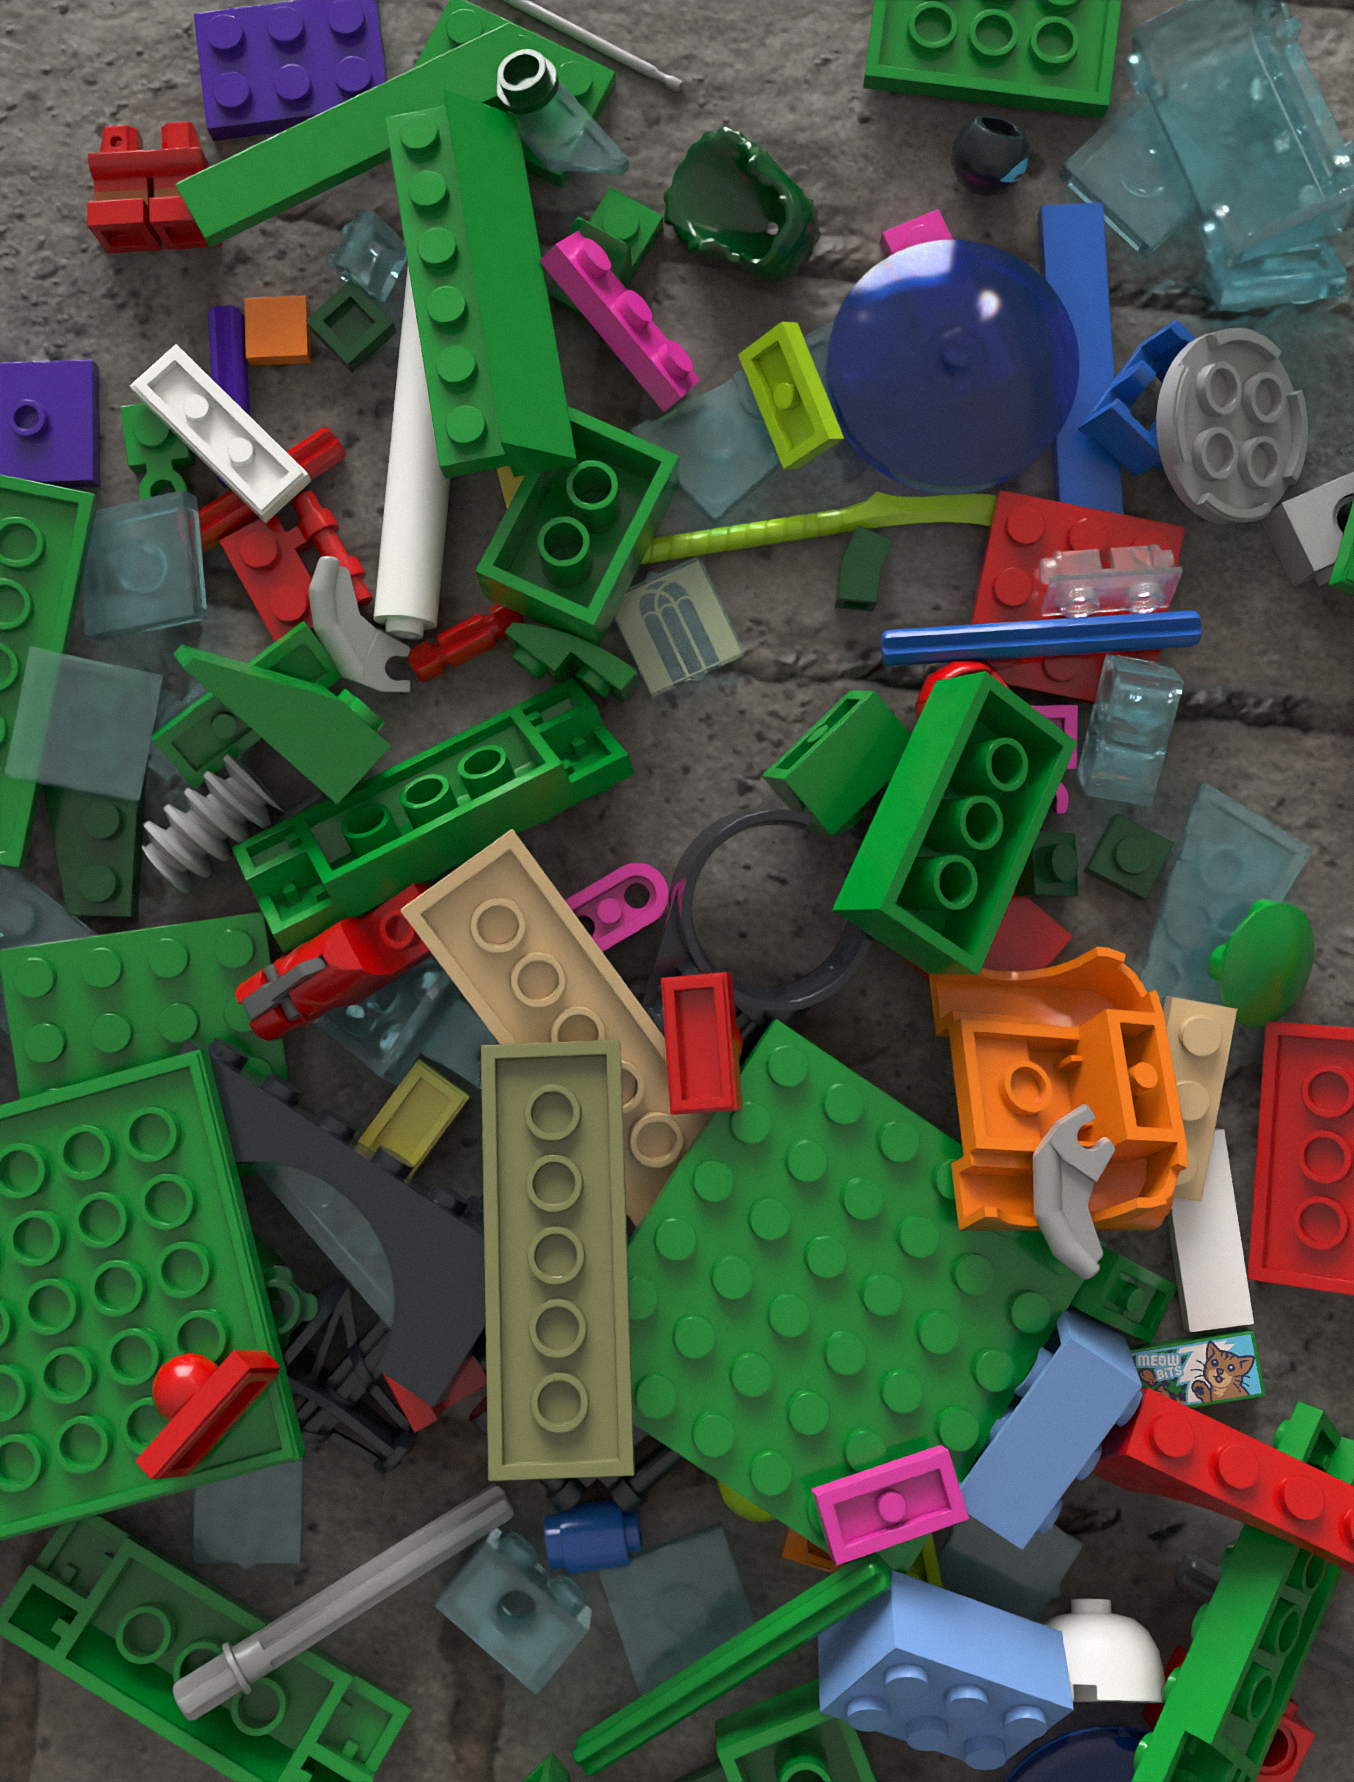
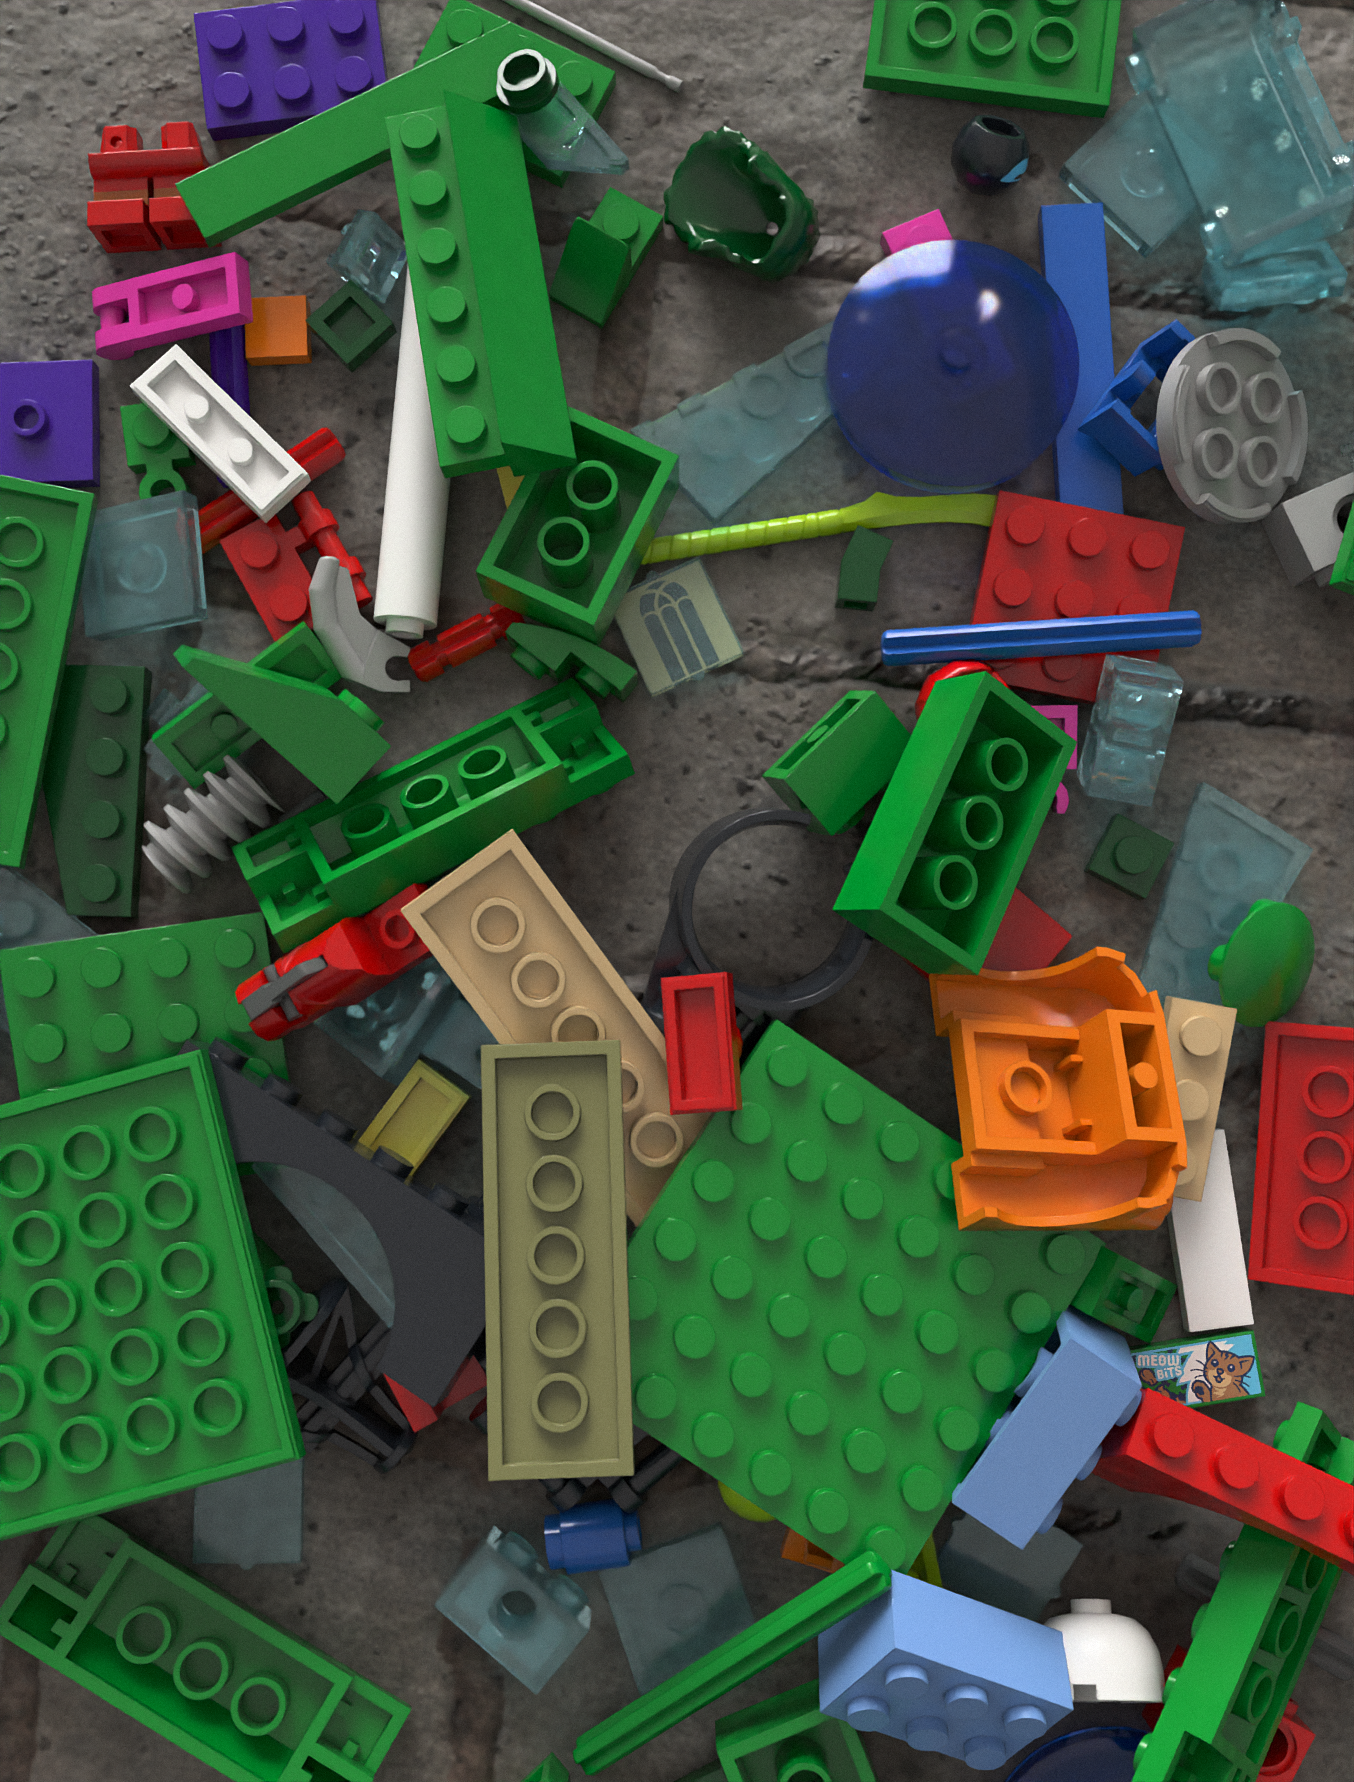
clear light blue tile [4,647,163,802] -> none
red tile [135,1350,281,1480] -> none
light grey axle [172,1483,514,1721] -> none
dark pink plate [539,230,700,412] -> none
dark pink plate [565,863,669,953] -> none
lime plate [738,321,844,469] -> none
dark pink plate [811,1445,969,1565] -> none
dark green plate [1015,831,1078,898] -> none
light grey piece [1033,1104,1116,1280] -> none
clear hinge [1040,544,1183,618] -> none
none -> dark pink plate [92,252,253,360]

